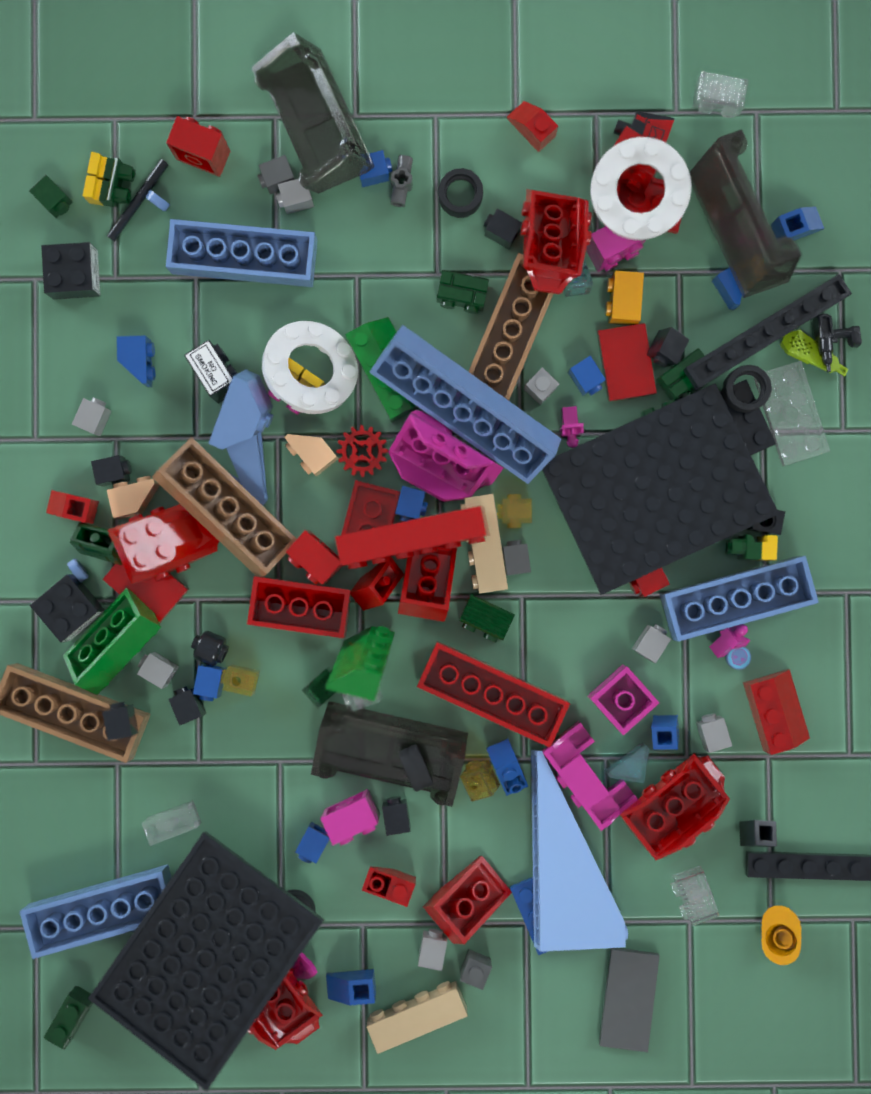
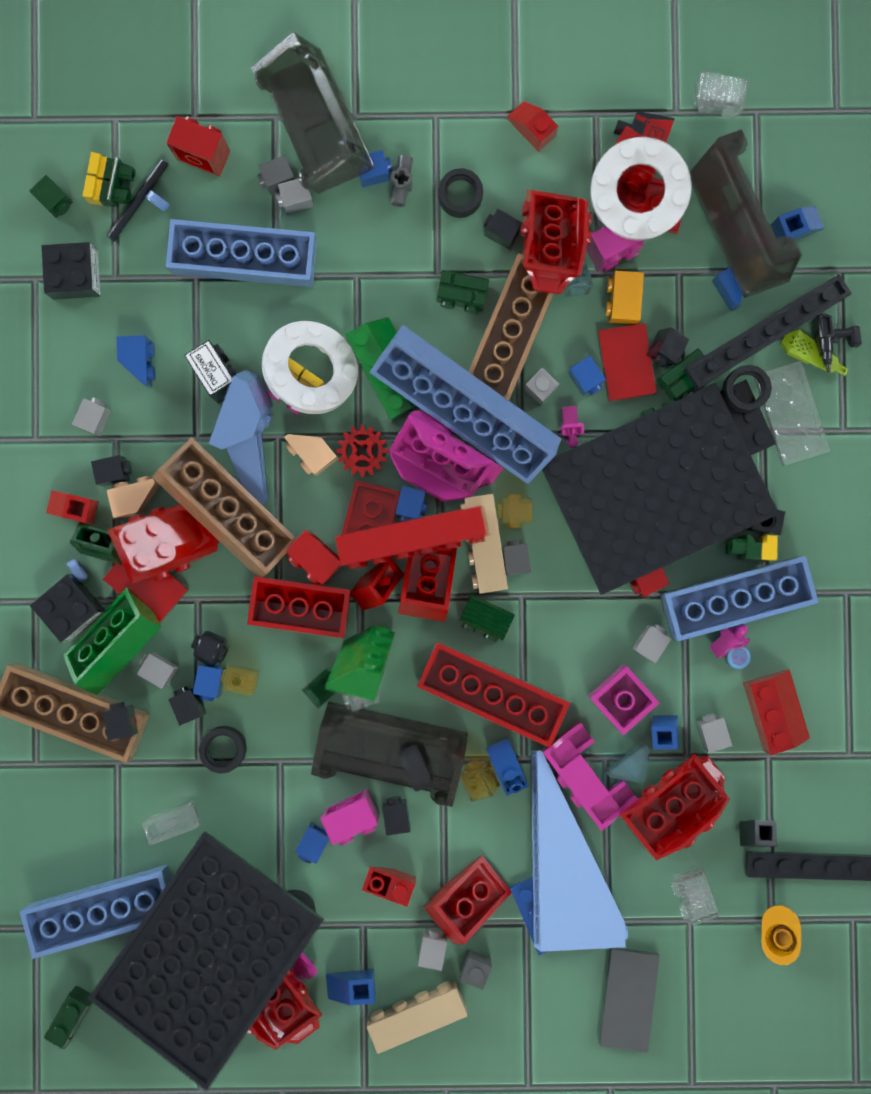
none -> black tyre [199,726,247,774]

